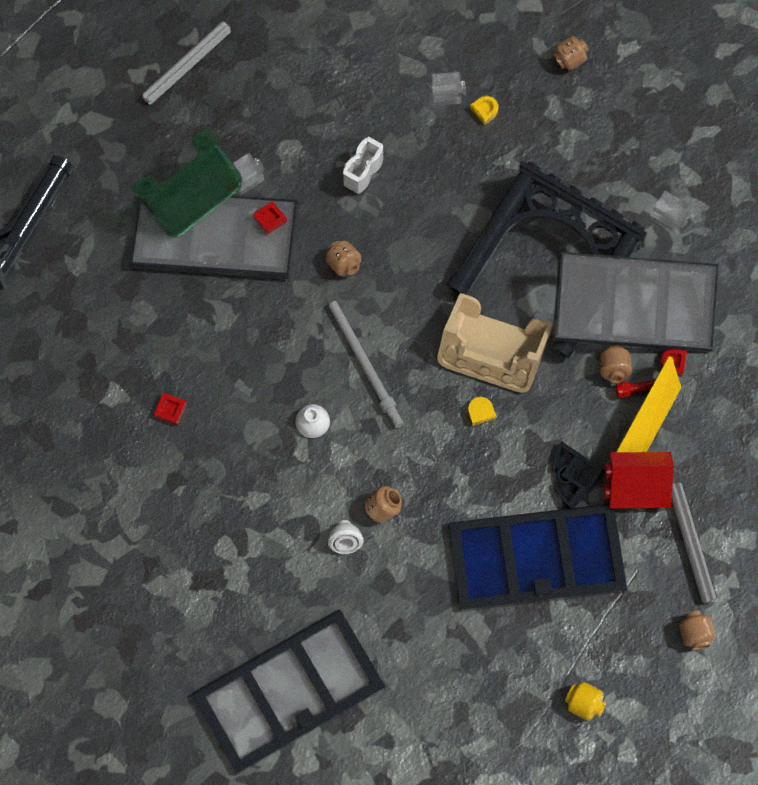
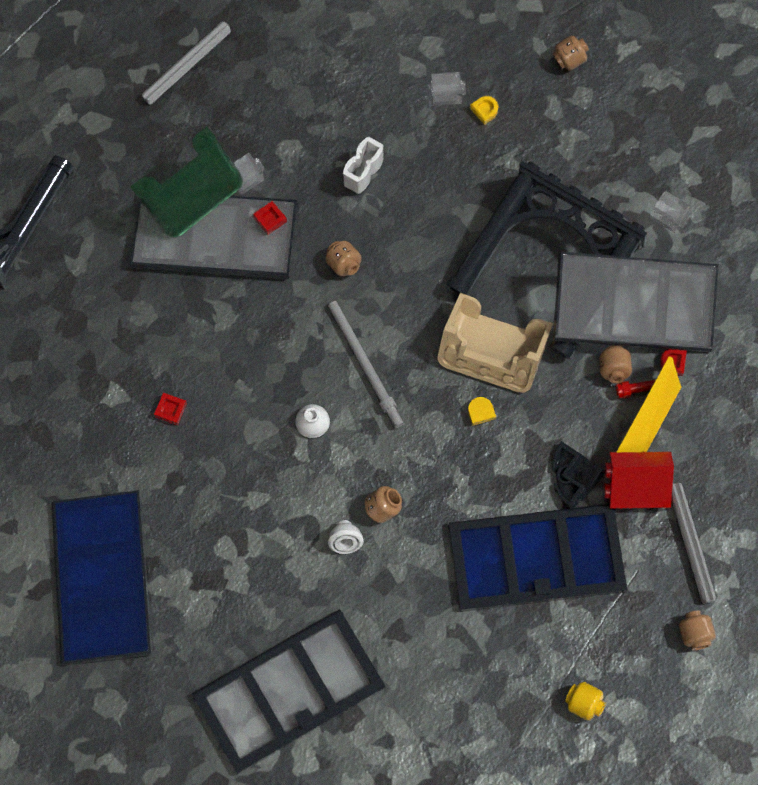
none -> clear blue door [51,490,153,666]

